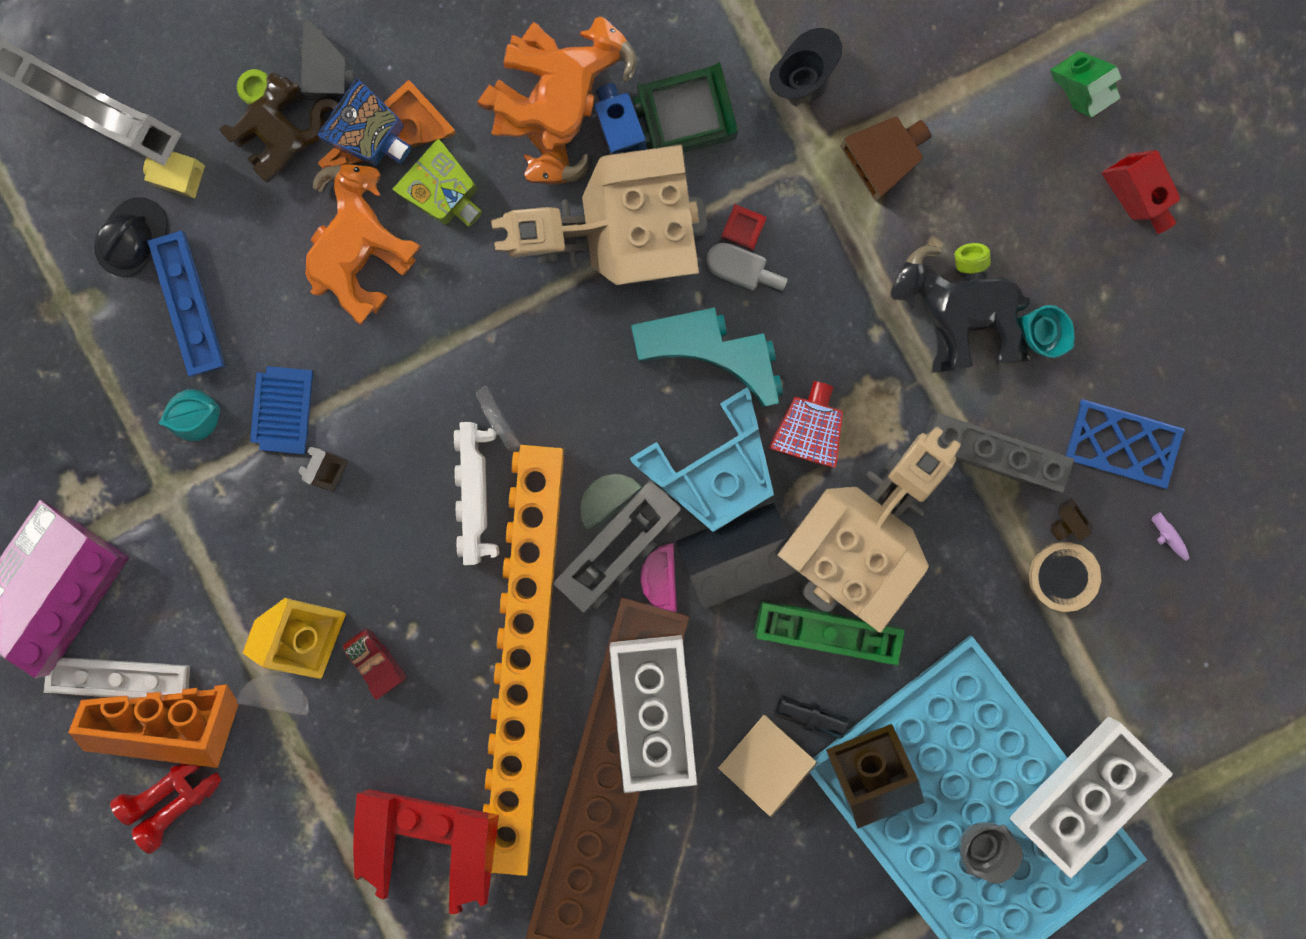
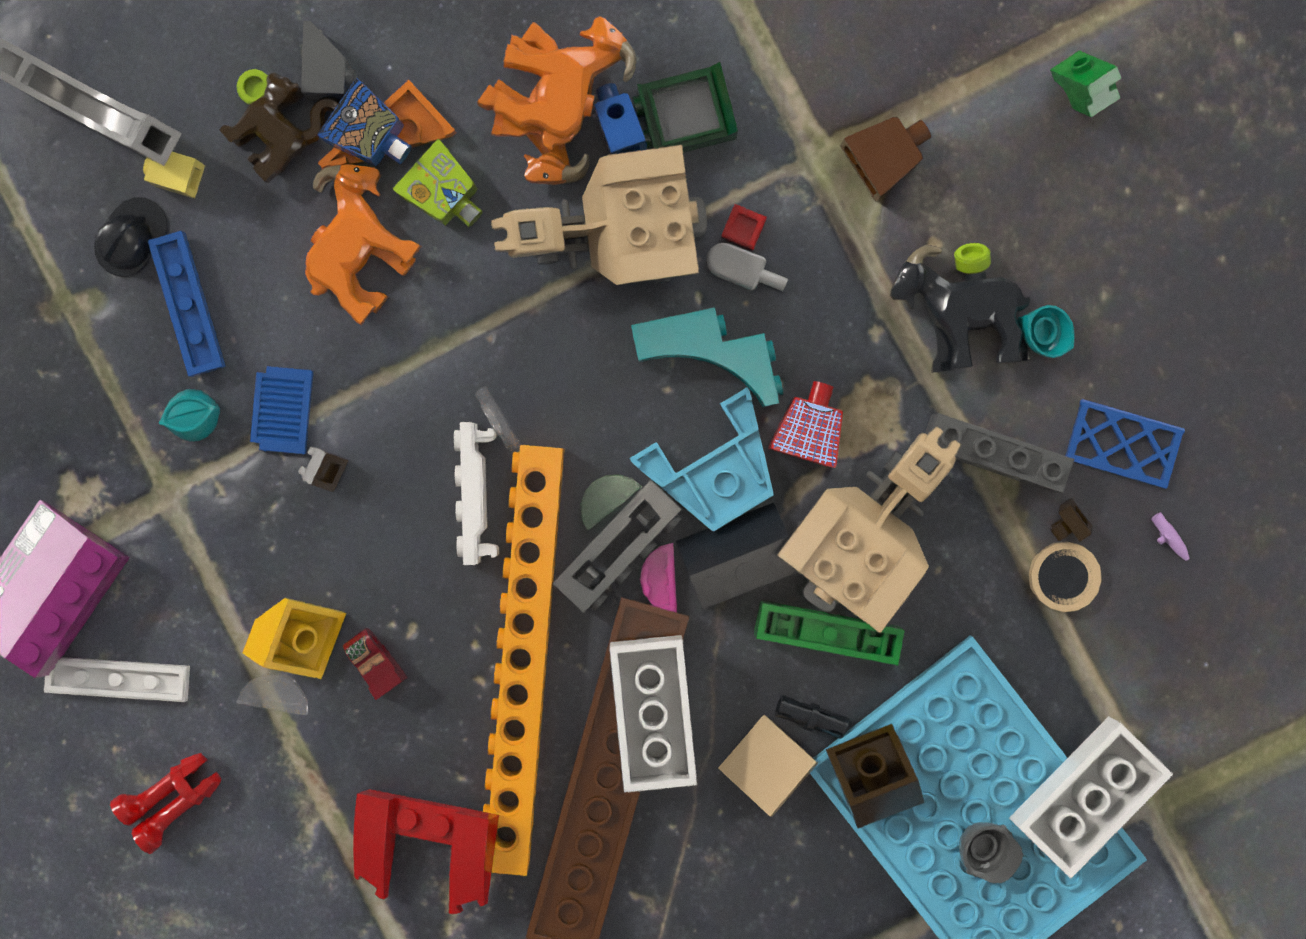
orange wedge [68,684,239,768] -> none
black piece [769,28,843,107] -> none
red torso [1101,150,1180,234] -> none

